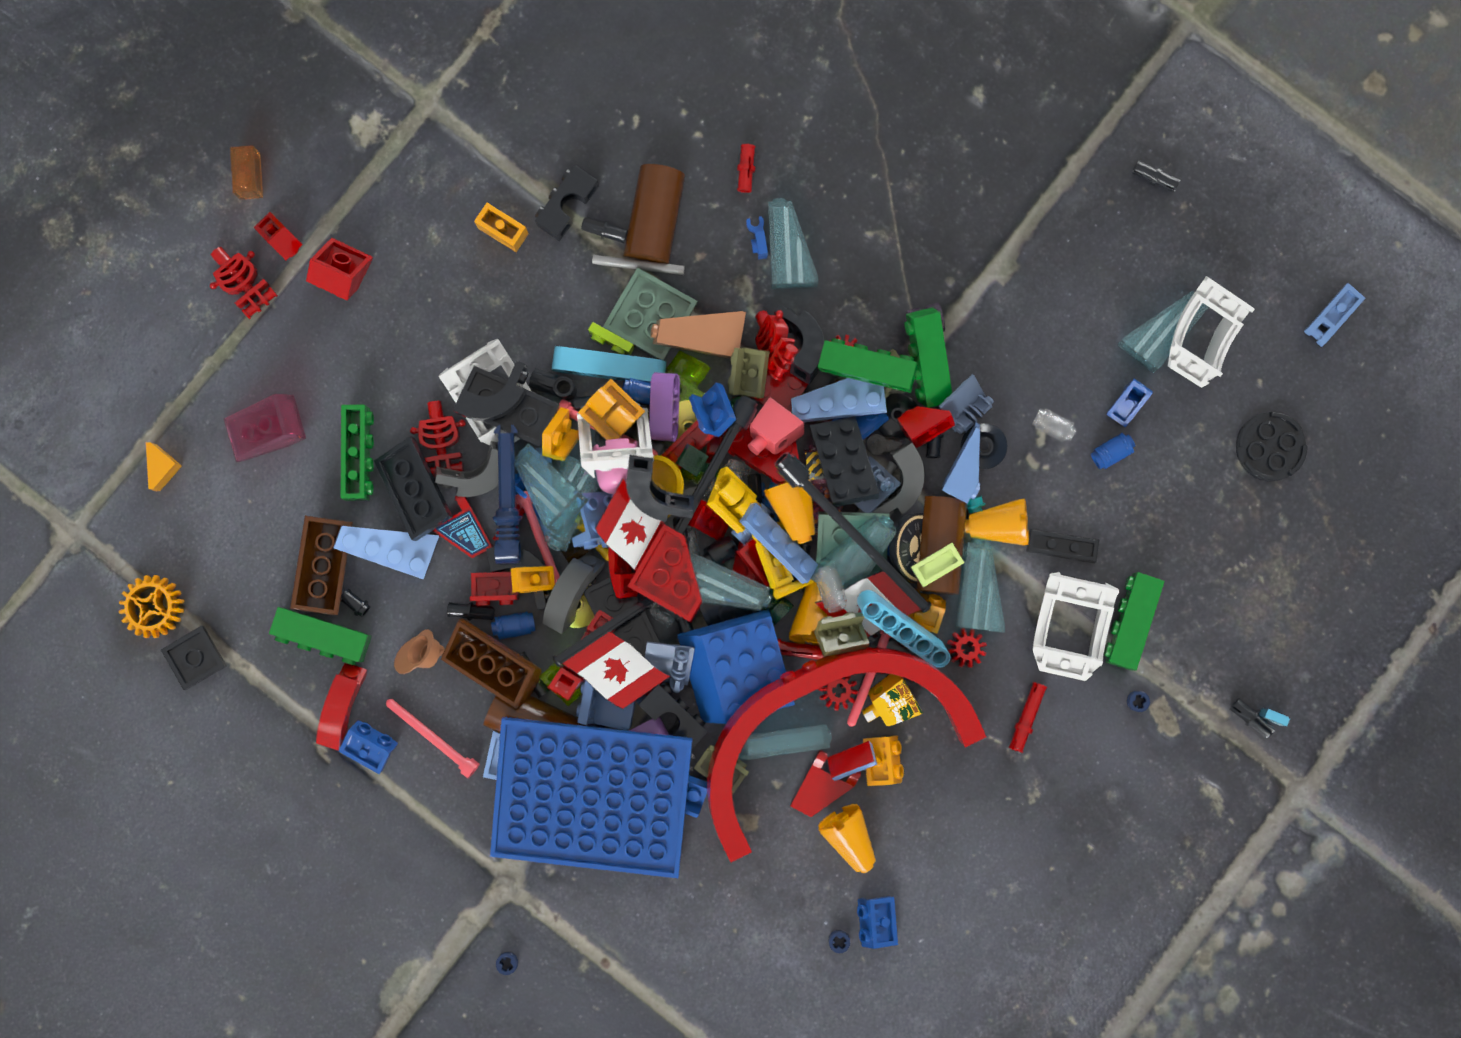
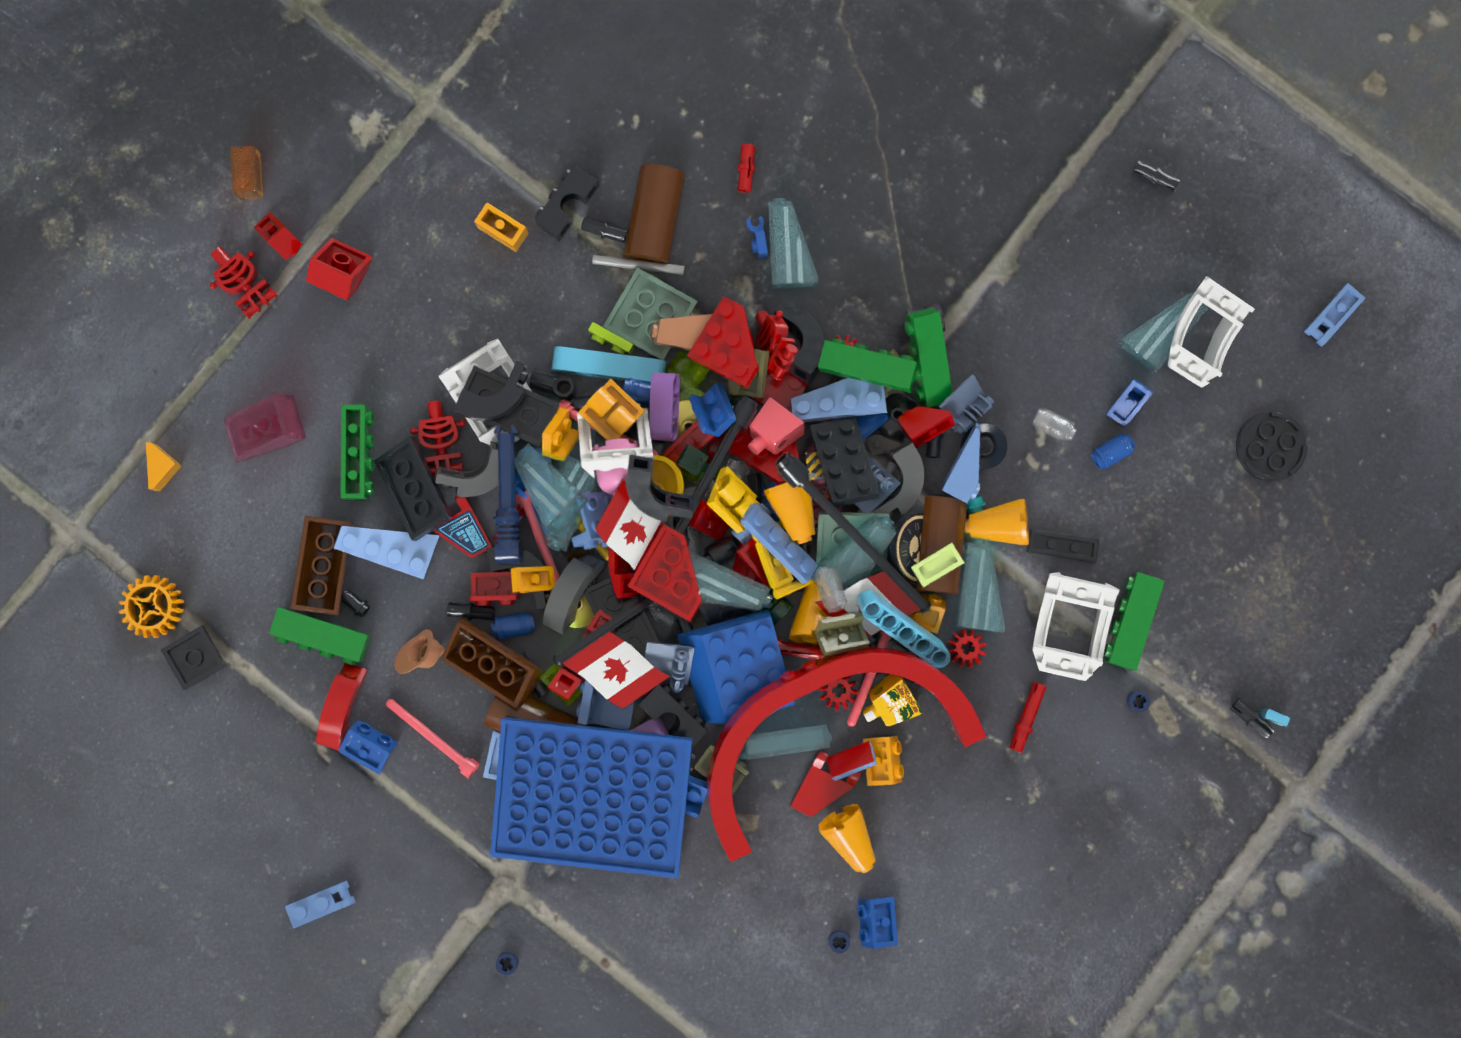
none -> medium blue plate [285,880,356,929]
none -> red plate [687,297,759,389]

